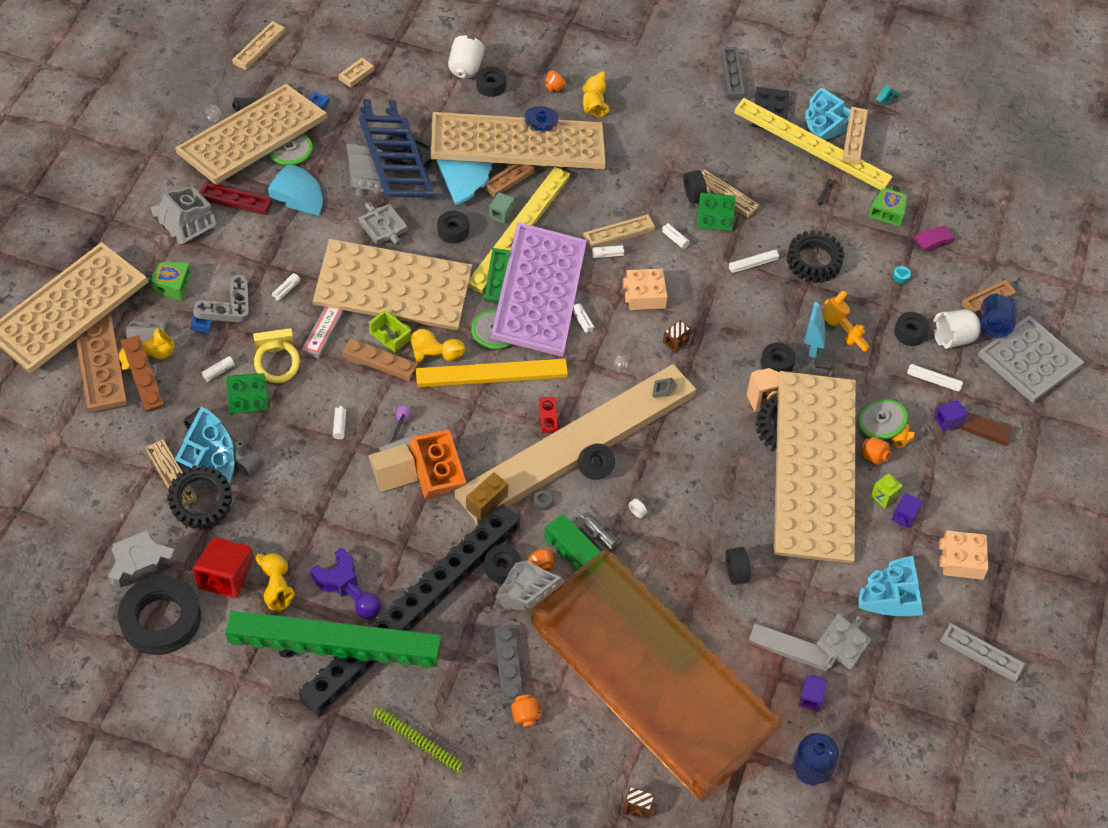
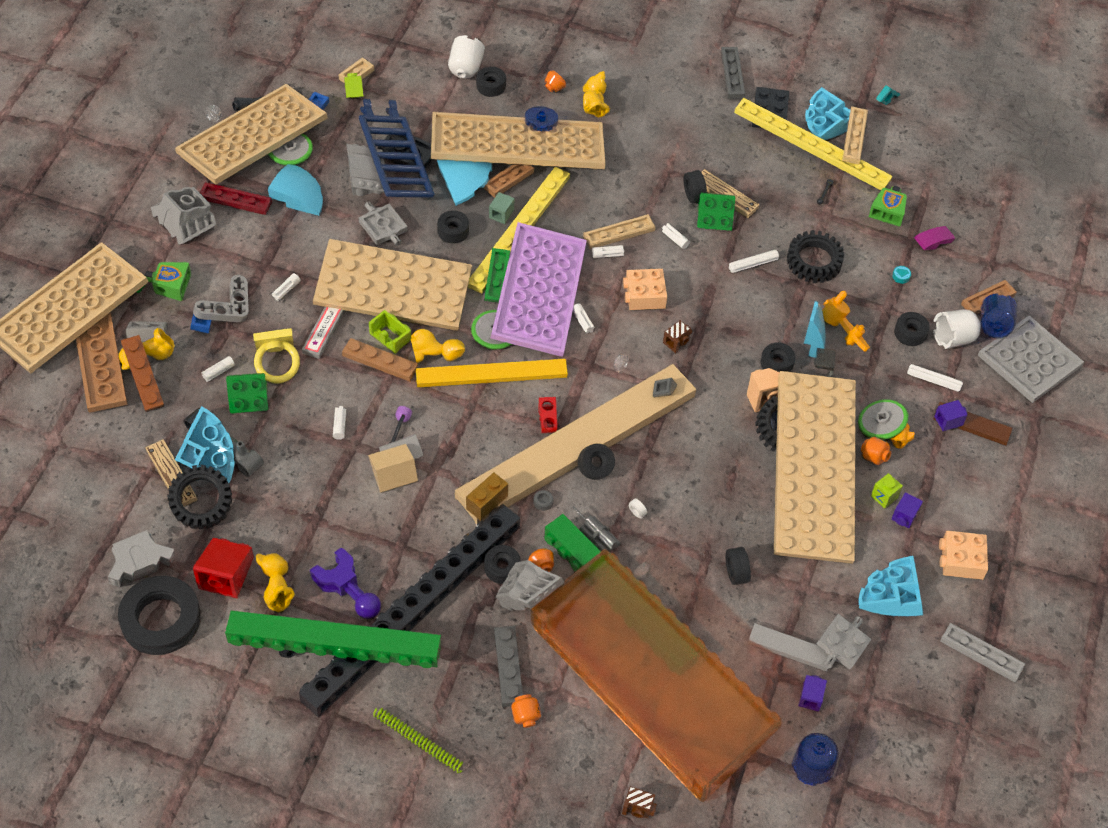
tan tile [232,21,286,70] -> none
orange slope [408,429,467,500] -> none
none -> lime brick [344,73,363,98]

